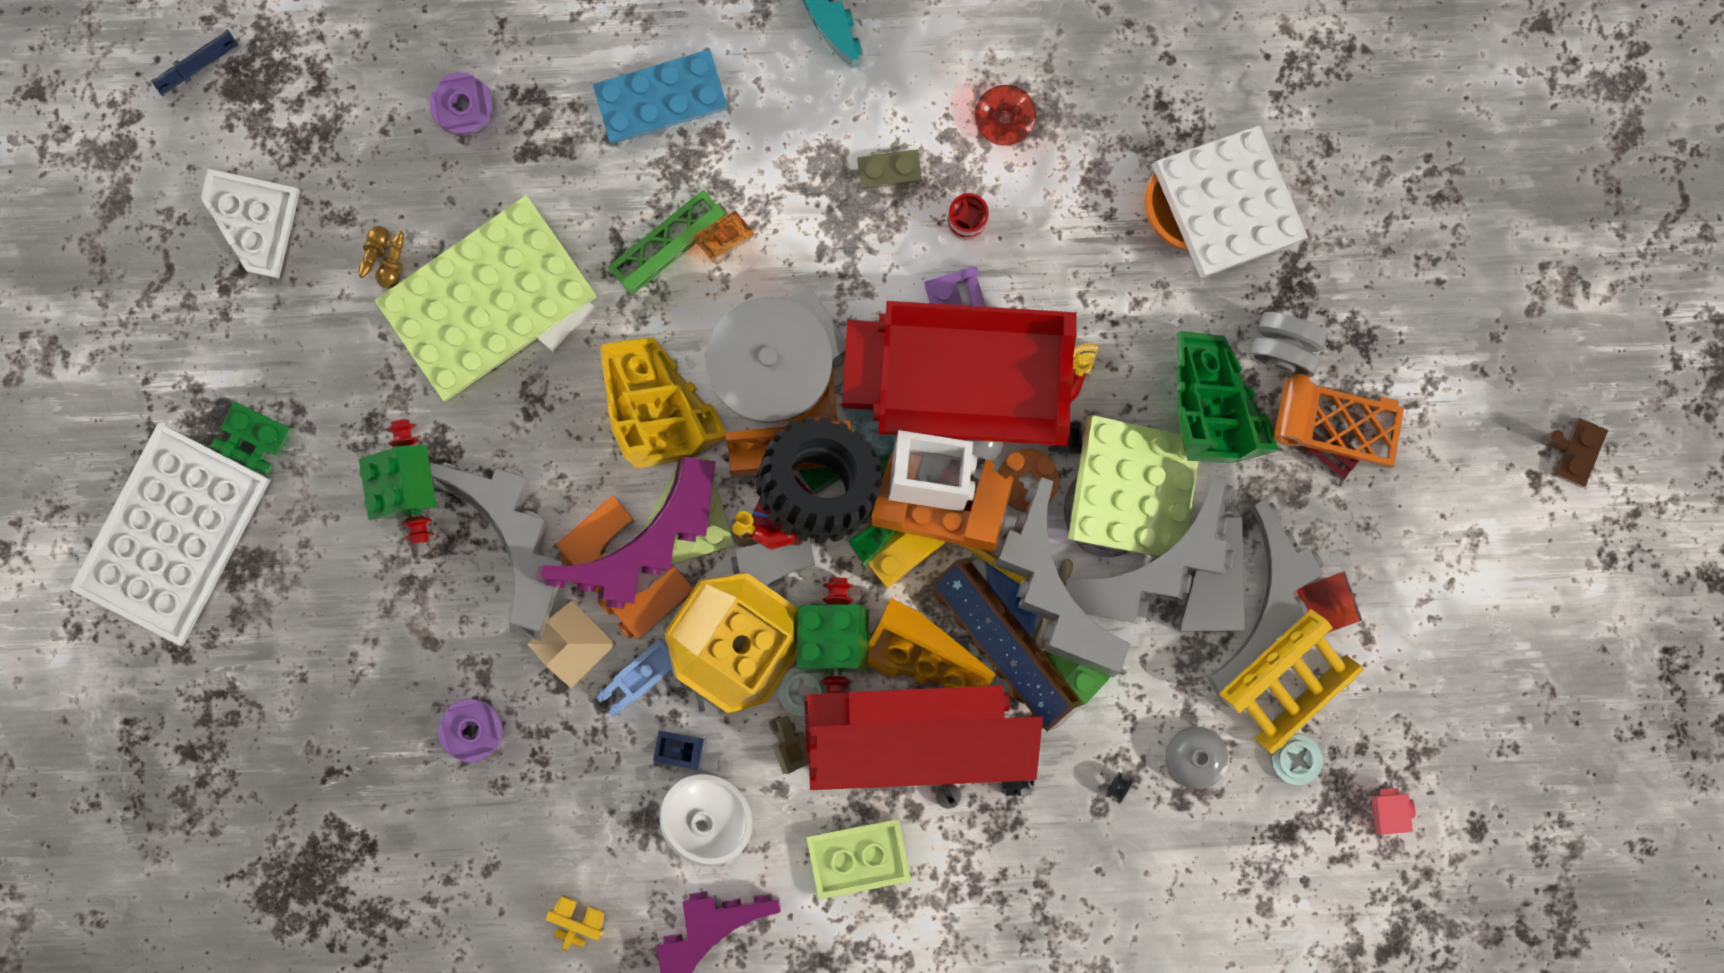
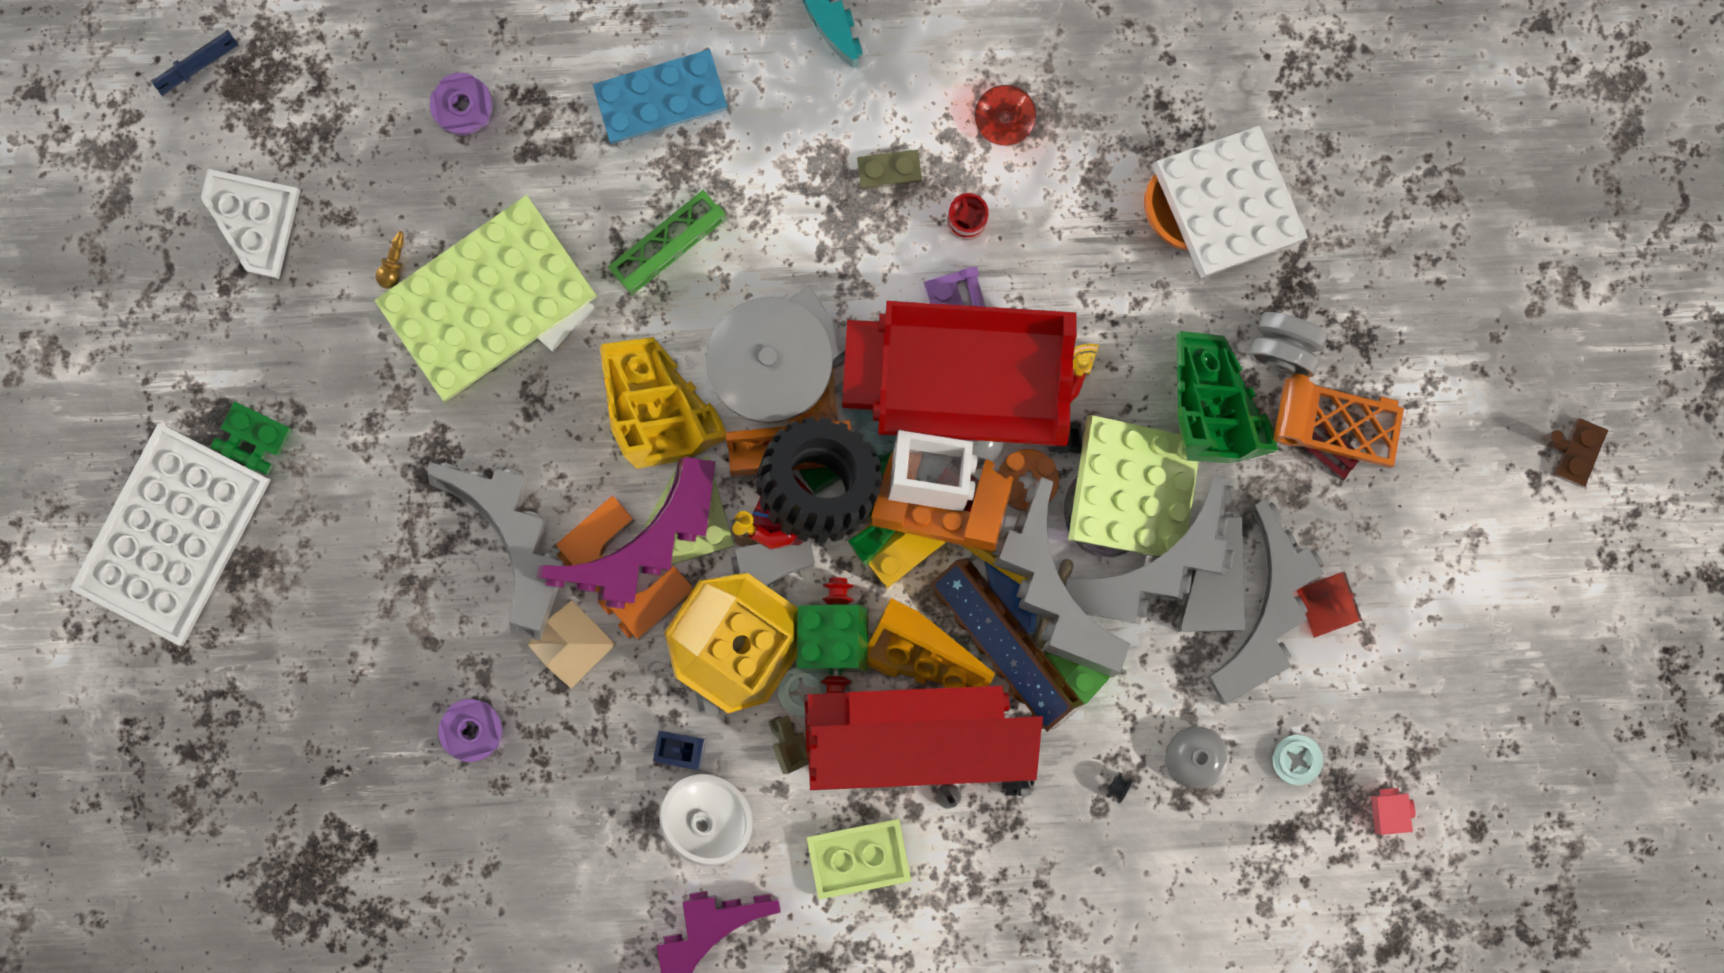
pearl gold bar [359,226,391,278] -> none
green brick [359,419,437,545] -> none
yellow hips [545,895,605,952] -> none
light blue hinge [596,638,673,717] -> none
clear orange slope [693,211,755,265] -> none
yellow fence [1219,609,1364,754] -> none

